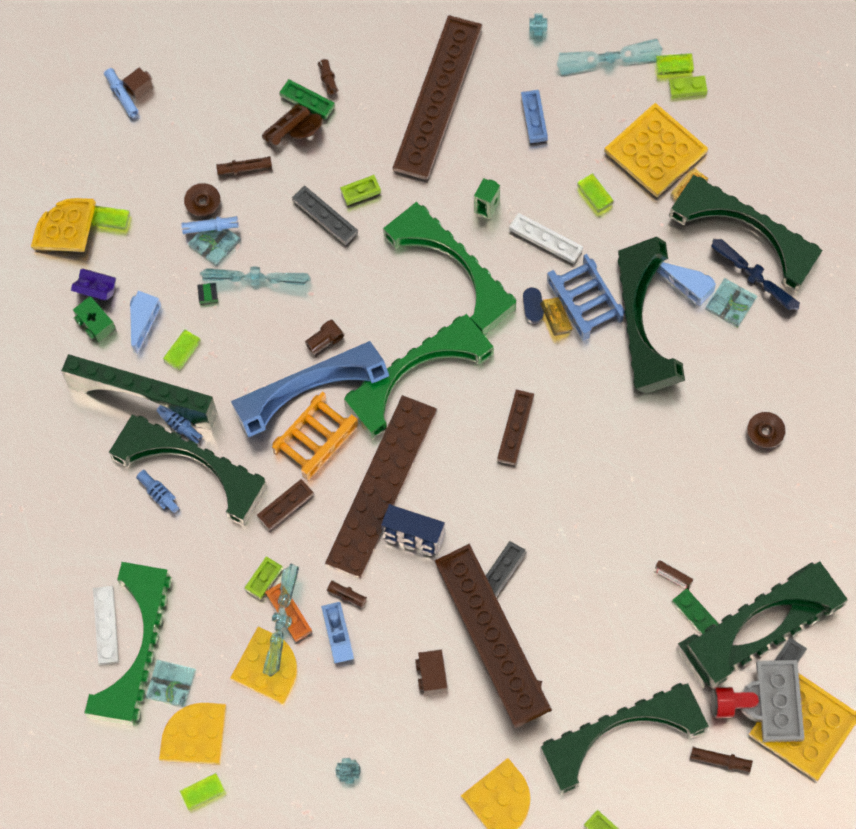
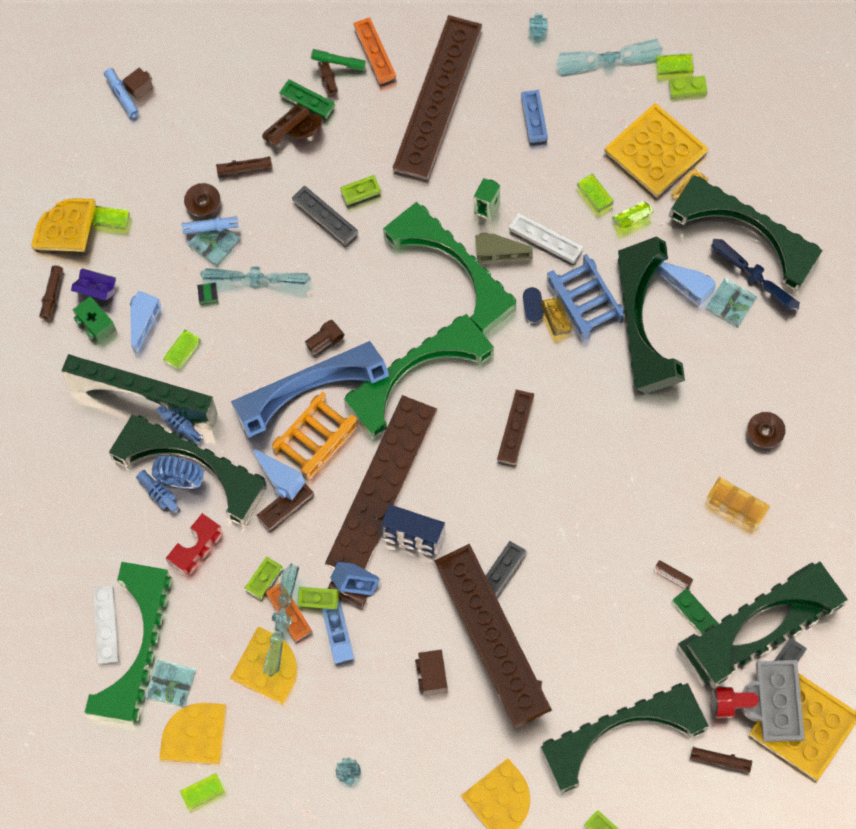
none -> reddish brown pin [39,265,63,320]
none -> medium blue gear [151,455,204,489]
none -> red arch [166,513,222,577]
none -> light blue slope [253,449,305,500]
none -> lime plate [297,587,339,609]
none -> green piece [311,49,366,71]
none -> medium blue slope [330,562,380,595]
none -> orange plate [353,17,396,84]
none -> olive slope [475,233,533,263]
none -> clear neon green plate [612,201,654,228]
none -> clear yellow brick [706,477,770,531]

